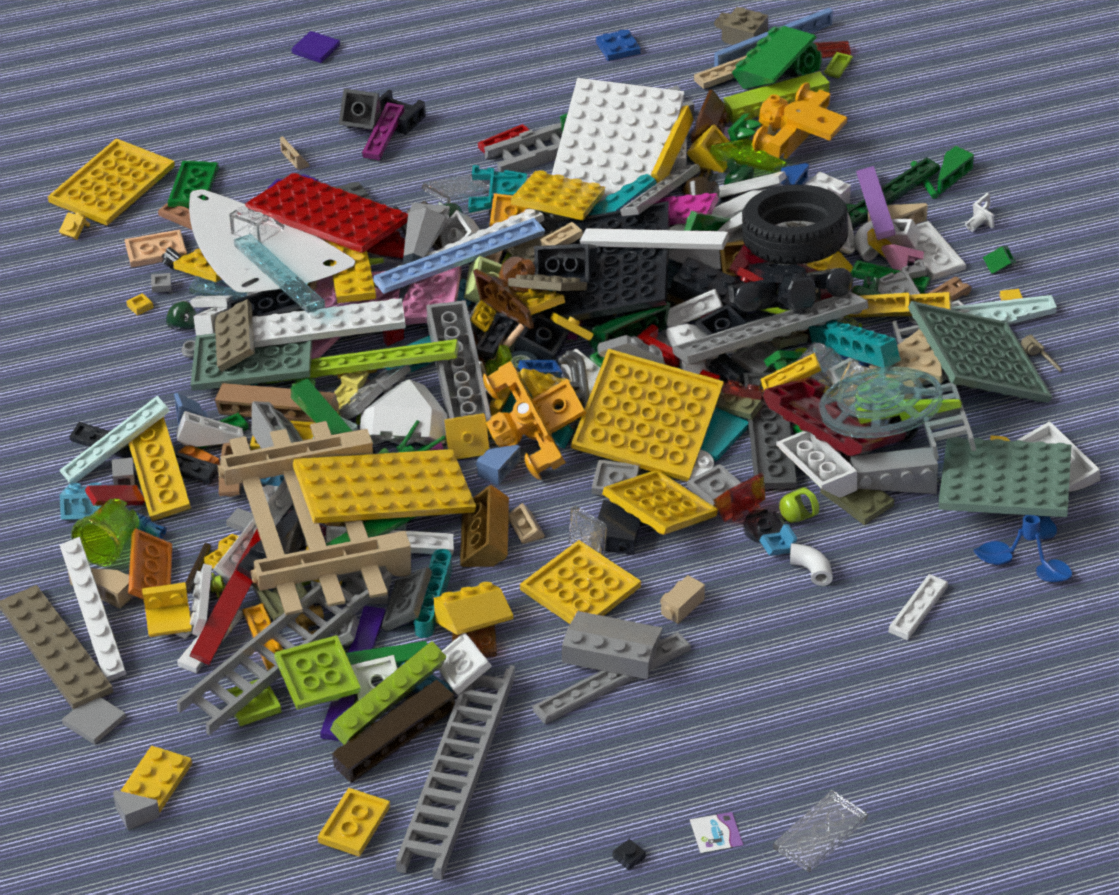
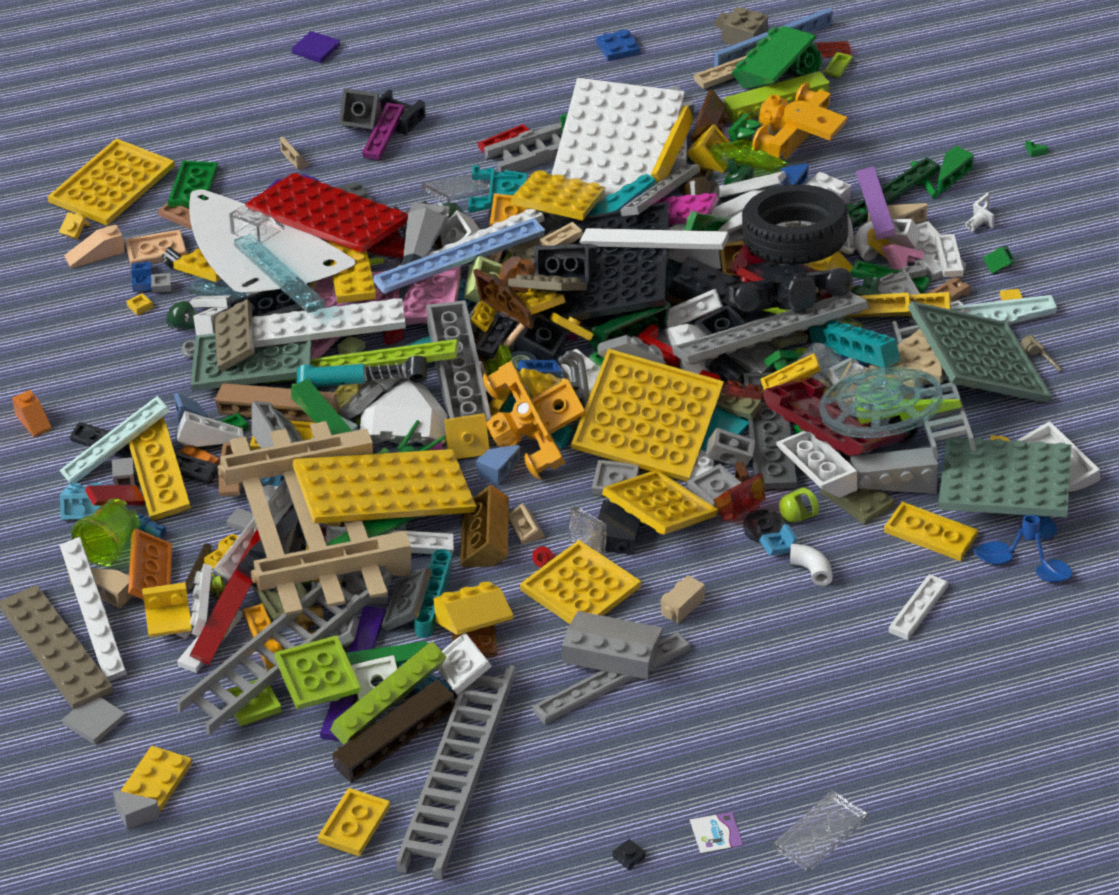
none -> orange slope [12,390,52,437]
none -> light nougat slope [64,224,125,269]
none -> blue slope [131,261,152,292]
none -> piece [297,356,427,388]
none -> yellowish green plate [337,335,365,354]
none -> red plate [532,546,556,567]
none -> light grey brick [706,428,755,467]
none -> reddish brown tile [735,461,749,490]
none -> yellow tile [884,502,979,561]
none -> white plate [935,234,964,277]
none -> green tile [1024,141,1049,157]

